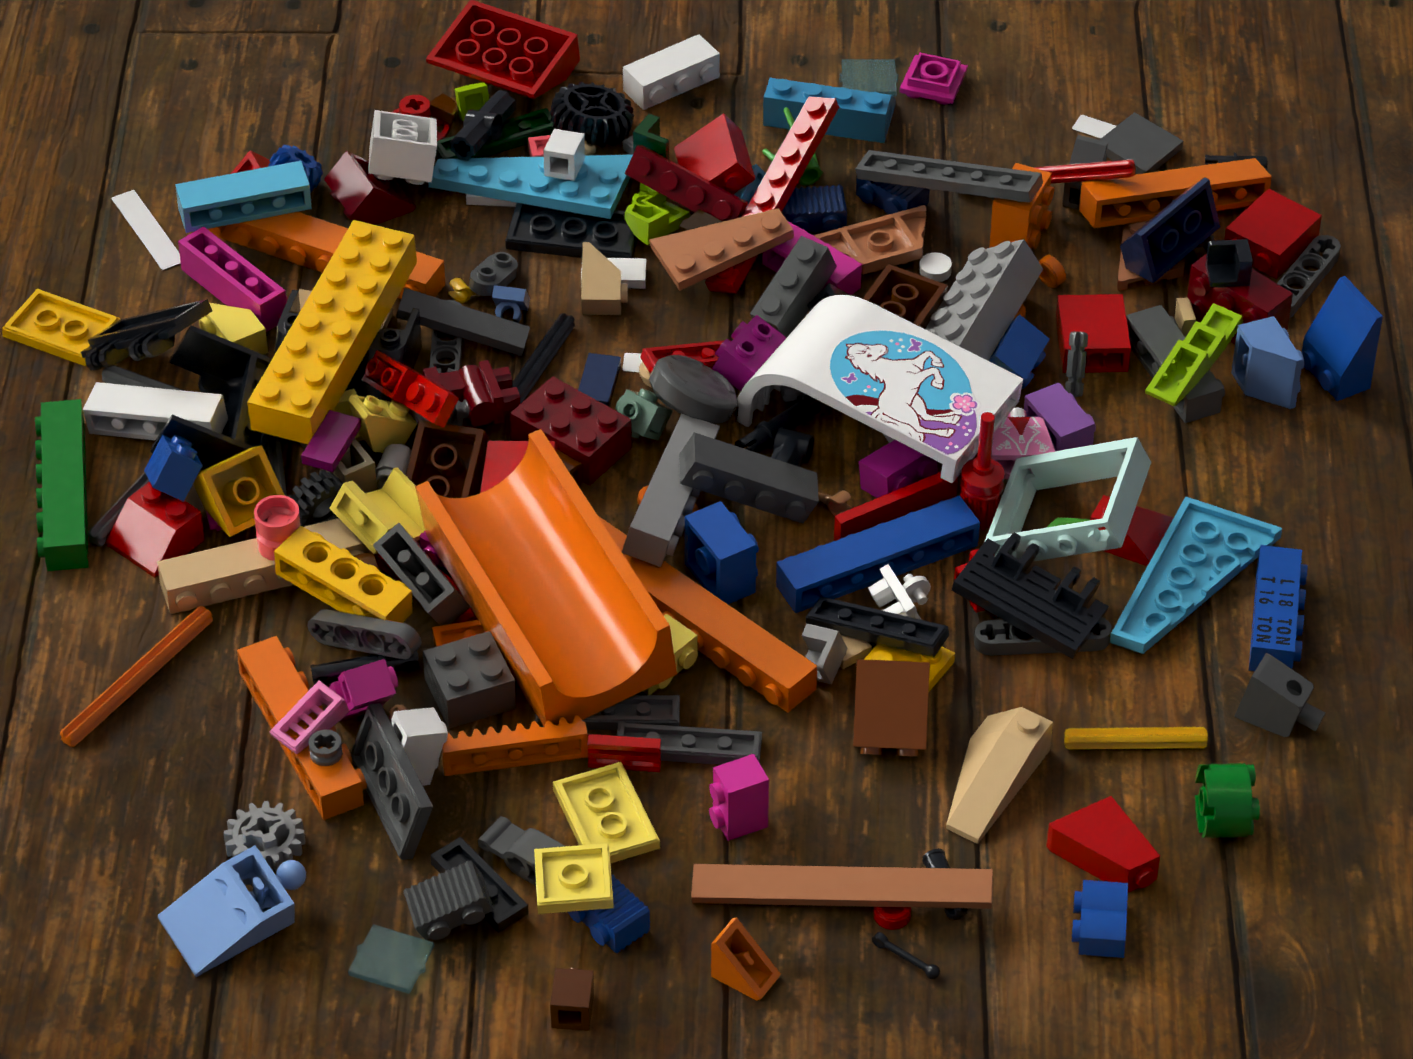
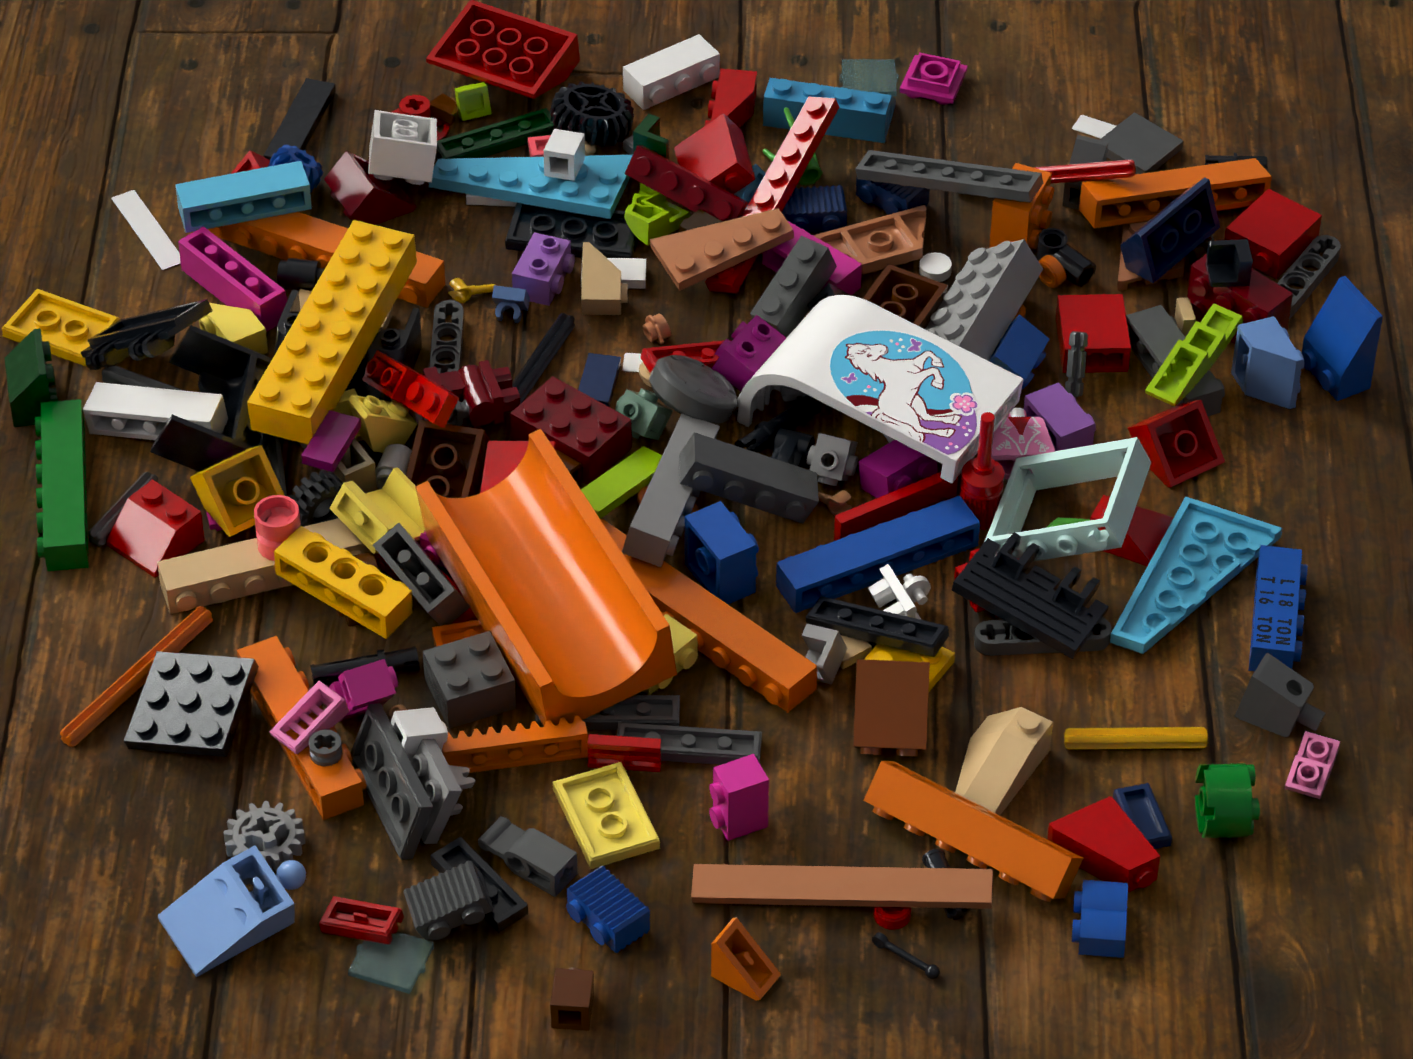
blue brick [144,435,202,502] -> none
dark grey beam [307,609,422,659] -> none
dark grey tile [396,288,530,356] -> none
black piece [450,90,517,161] -> none
dark grey plate [469,252,518,296] -> none
light yellow tile [534,843,614,914] -> none
none -> dark green slope [4,328,58,427]
none -> plate [124,651,259,757]
none -> black tile [264,78,336,160]
none -> black brick [277,258,325,291]
none -> red tile [319,896,404,945]
none -> light grey plate [411,739,475,844]
none -> medium lavender brick [512,232,575,306]
none -> lime tile [581,446,662,519]
none -> nougat plate [642,313,671,345]
none -> red slope [705,68,757,128]
none -> light grey brick [807,433,858,486]
none -> orange brick [863,761,1083,902]
none -> black piece [1036,228,1096,287]
none -> dark blue tile [1113,783,1172,849]
none -> red slope [1128,400,1225,488]
none -> bright pink slope [1285,731,1340,799]

